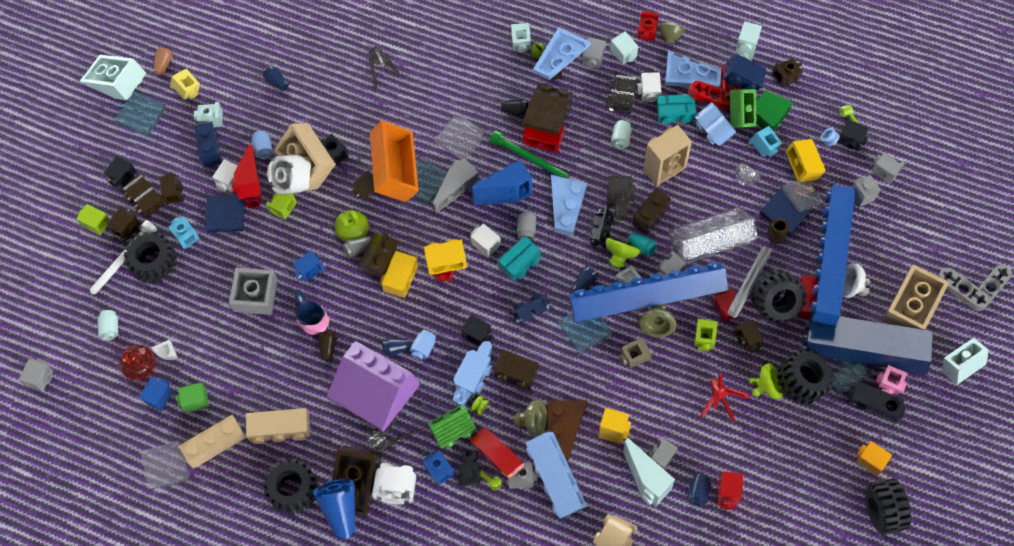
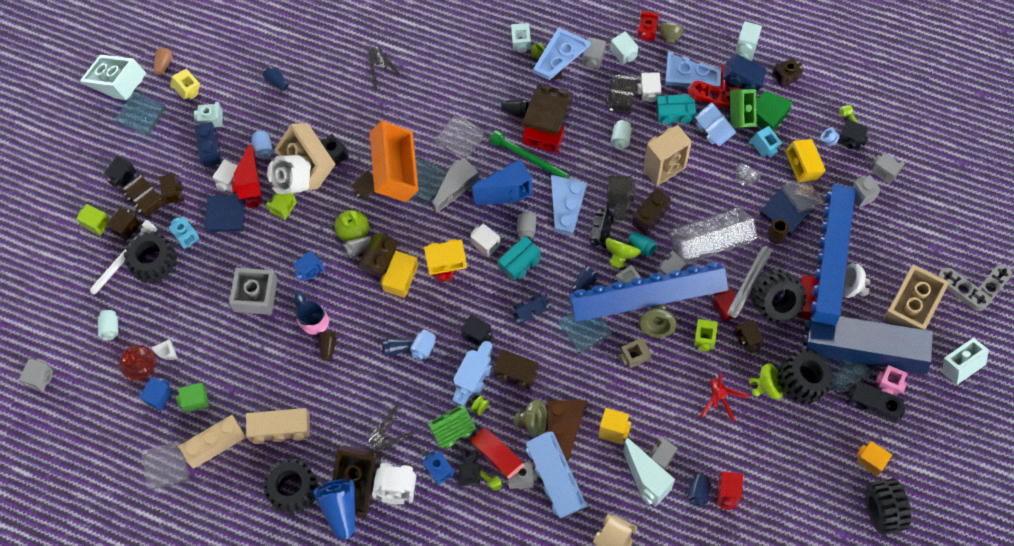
medium lavender slope [327,341,420,432] -> none

